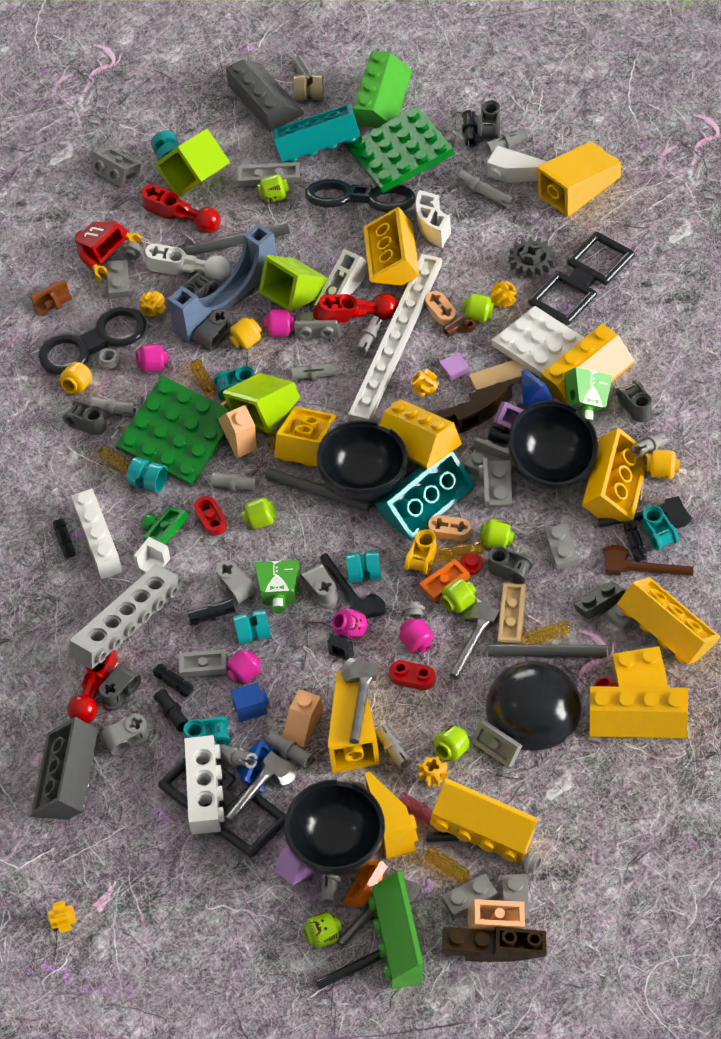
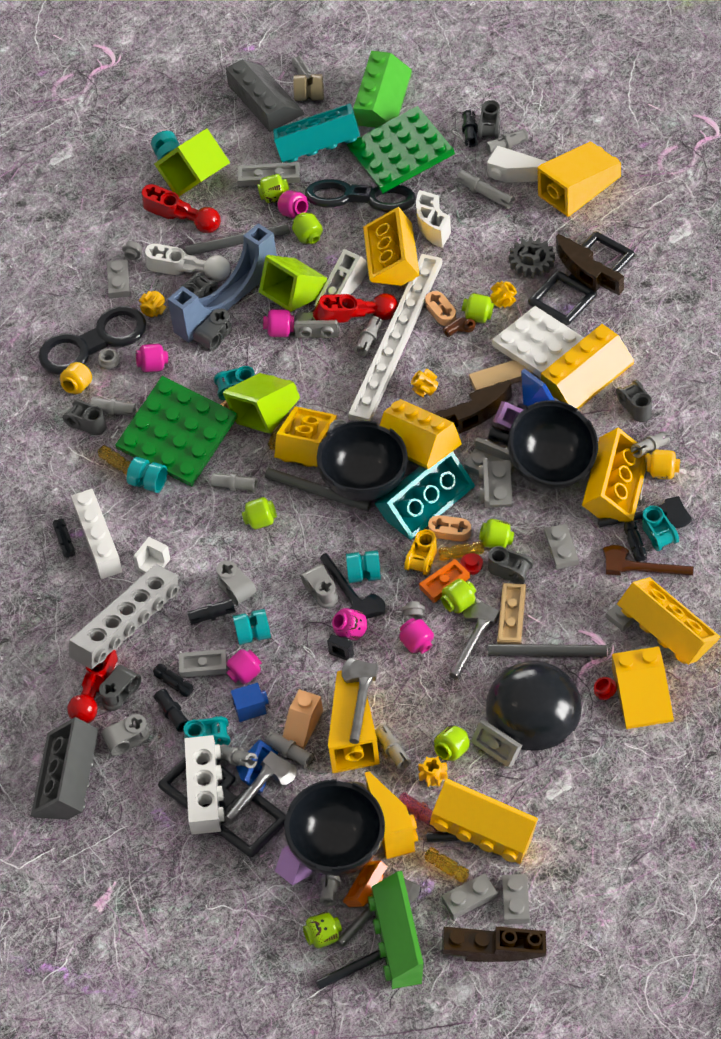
dark orange hips [30,279,72,315] -> none
yellow gear [47,900,77,933] -> none
red torso [75,221,141,282] -> none
light grey bracket [91,147,141,187] -> none
green plate [141,506,189,545] -> none
clear yellow axle [190,359,216,395] -> none
red plate [194,496,227,536] -> none
light nougat slope [218,405,257,459] -> none
yellow head [229,317,262,349] -> none
bright green torso [255,560,301,613] -> none
light grey pin [291,362,336,381] -> none
red plate [389,660,436,690] -> none
lavender tile [439,353,470,381] -> none
light nougat slope [468,899,525,931] -> none
light grey plate [521,850,542,875] -> none
clear yellow axle [524,620,570,644] -> none
torso [564,367,612,422] -> none
pearl dark grey plate [574,581,625,620] -> none
yellow slope [590,686,688,739] -> none
none -> dark pink head [278,190,309,219]
none -> lime head [292,212,323,244]
none -> dark brown slope [556,234,624,295]

